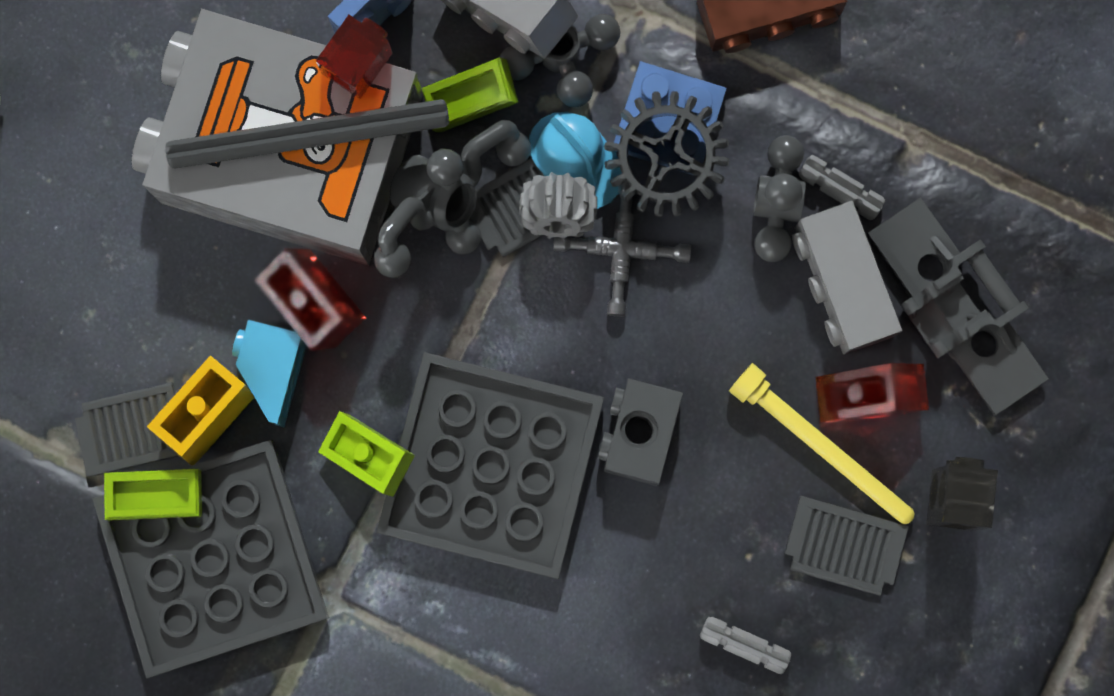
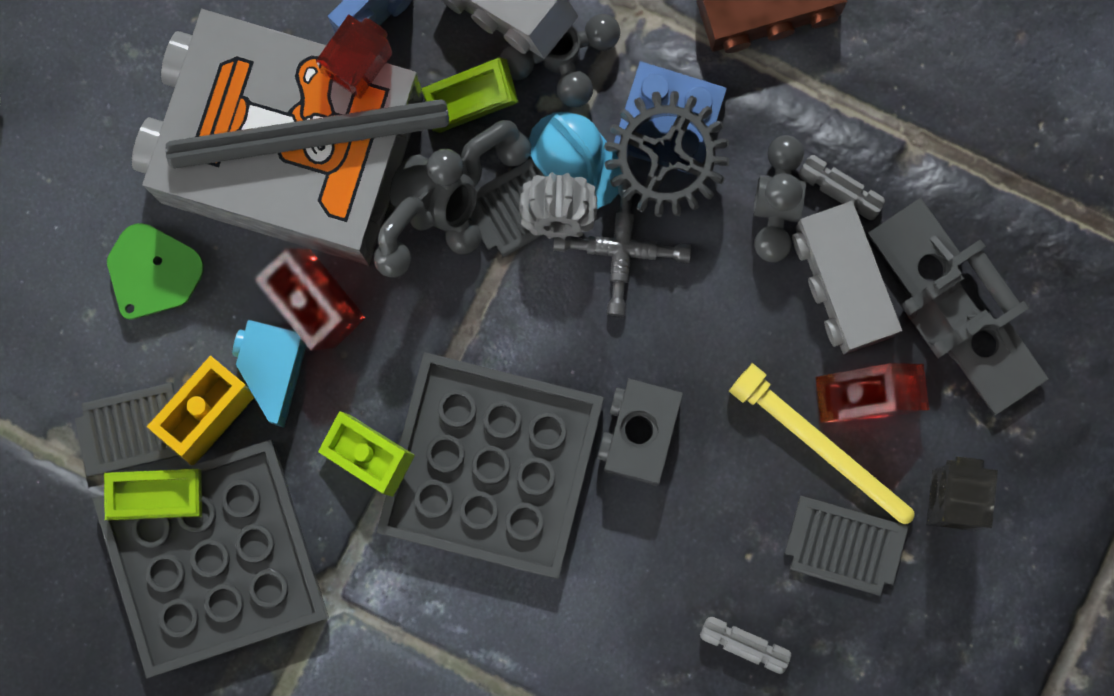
none -> bright green piece [107,223,204,320]

